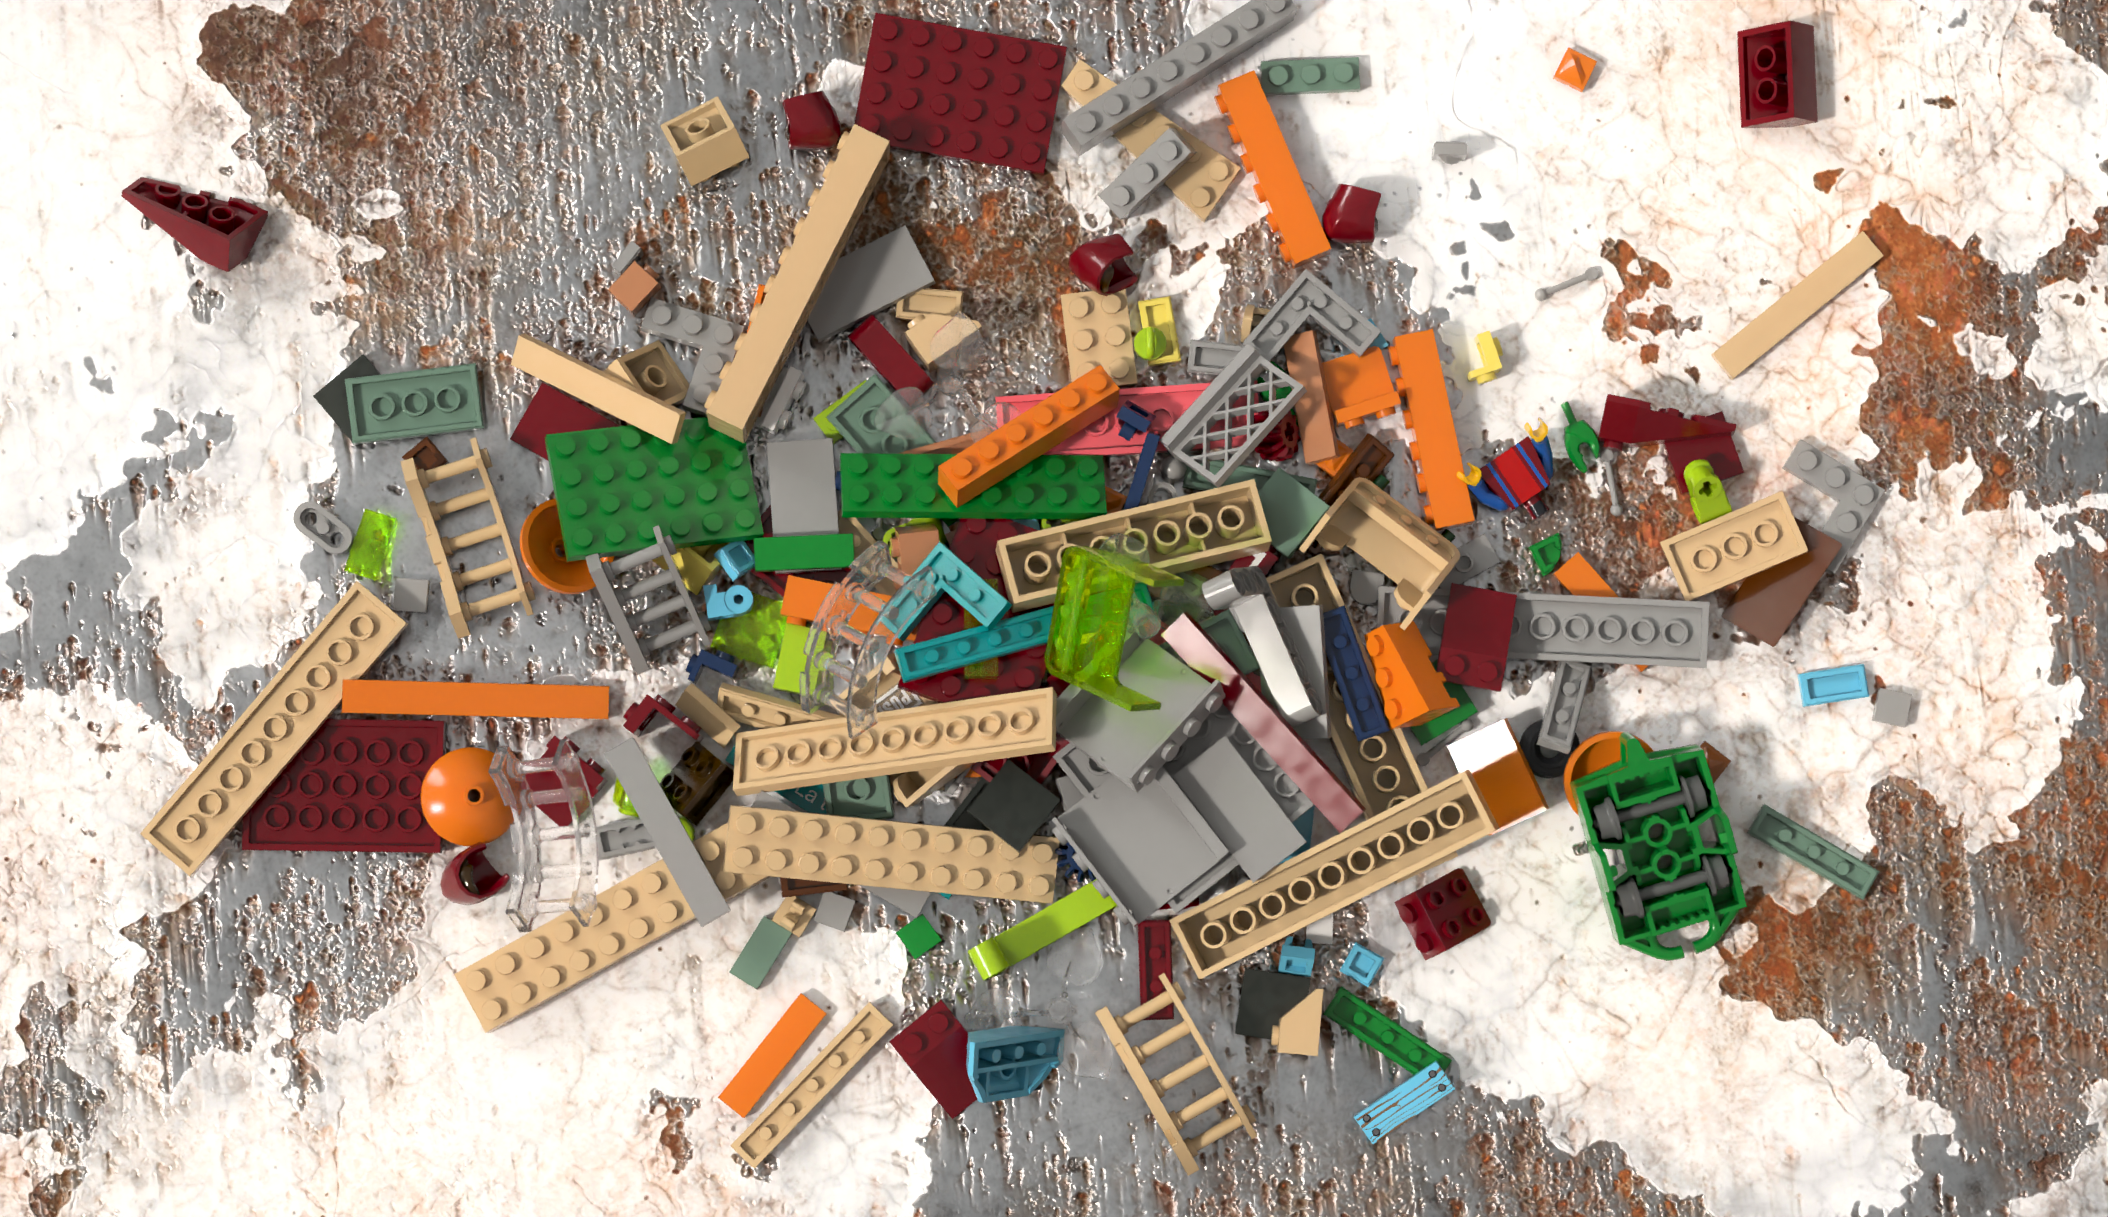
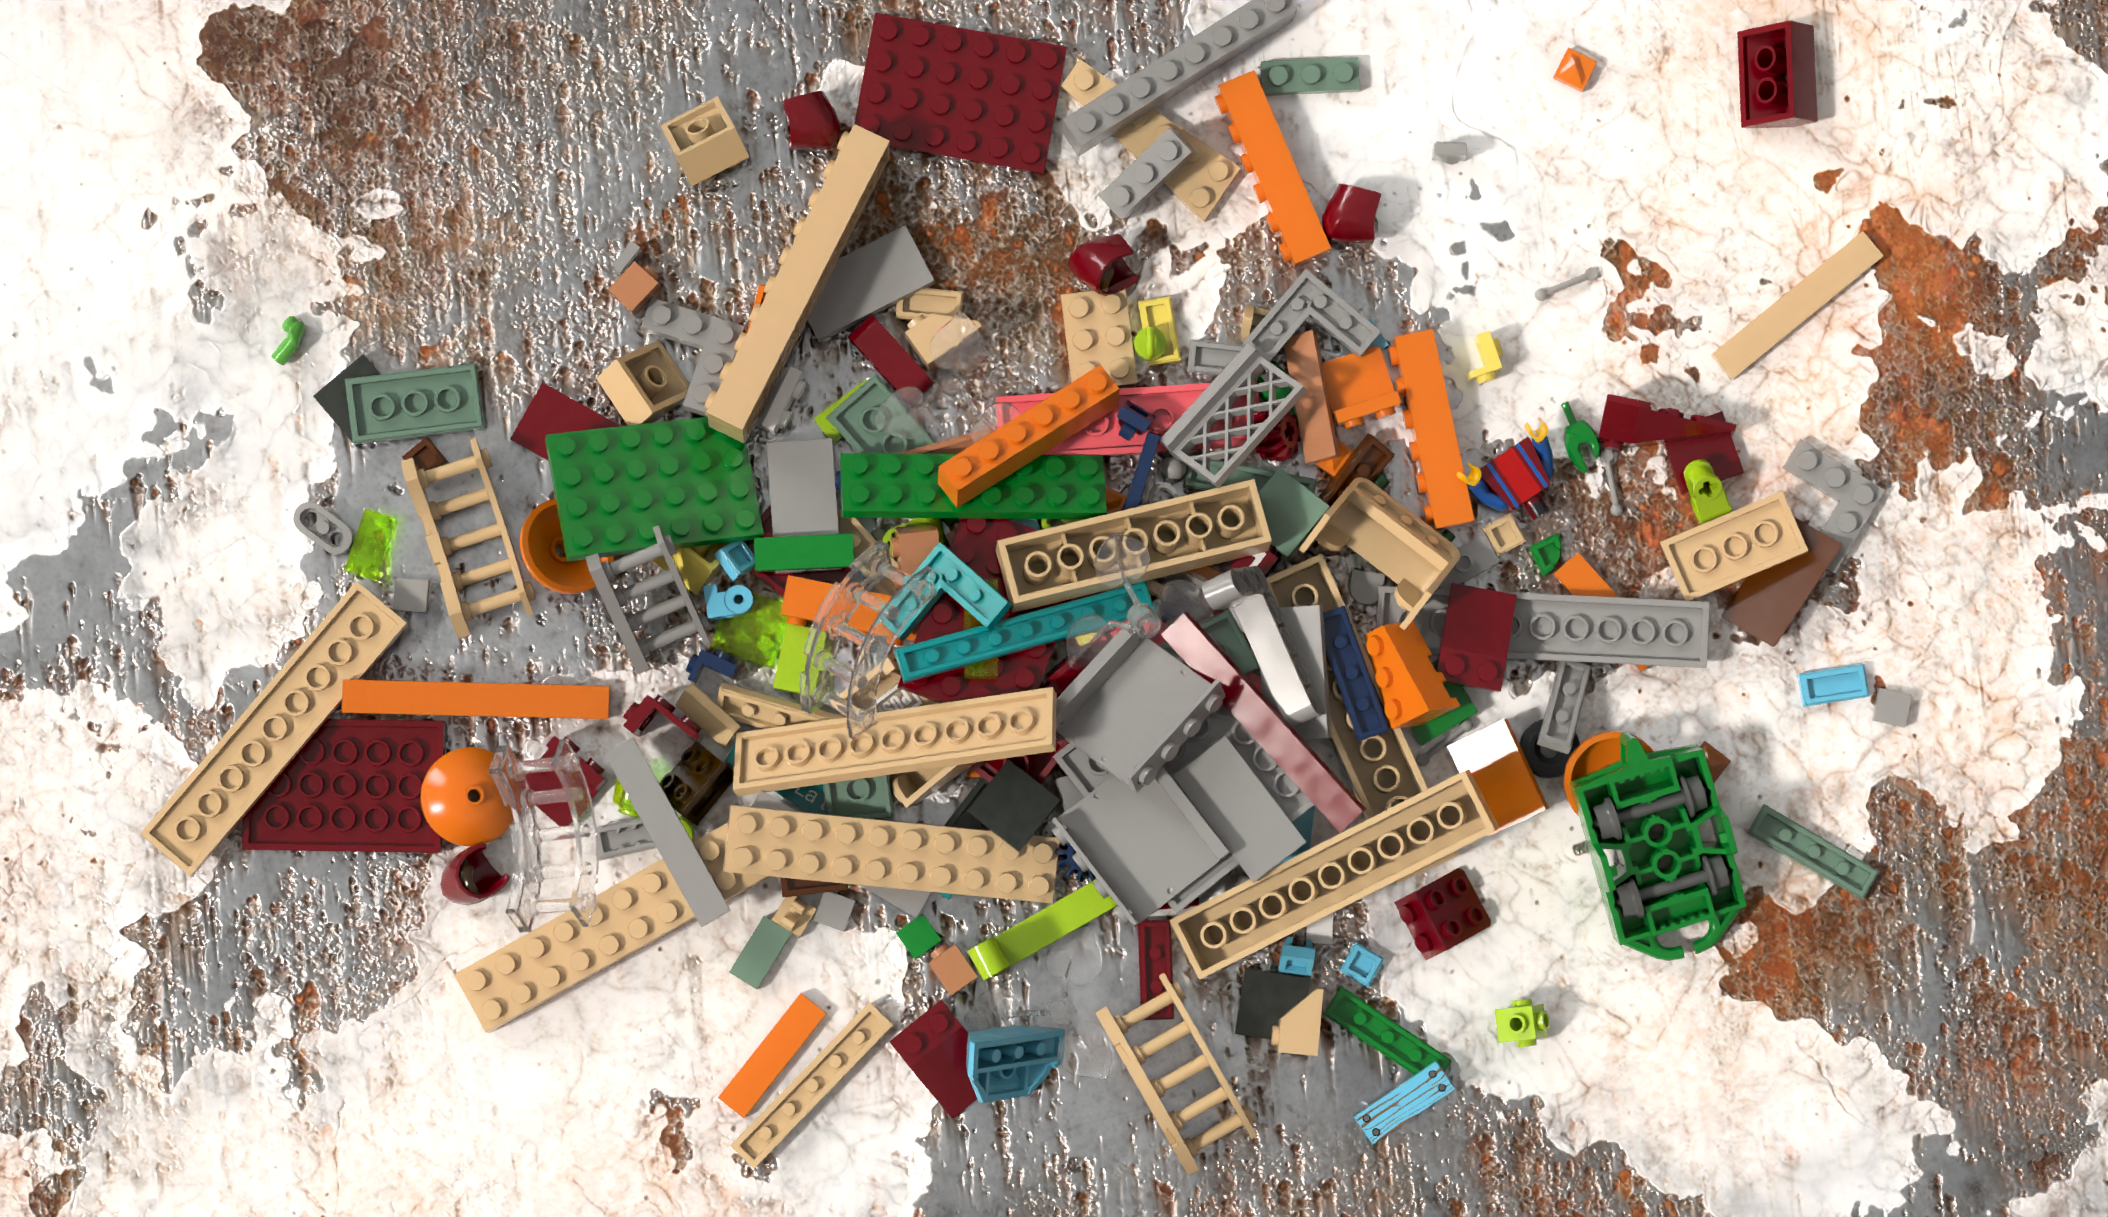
dark red wedge [121,177,268,272] -> none
tan tile [511,333,686,444] -> none
clear neon green windscreen [1045,546,1184,711] -> none
none -> bright green arm [271,316,306,365]
none -> nougat brick [928,943,978,996]
none -> tan tile [1481,513,1526,556]
none -> lime brick [1495,999,1550,1047]

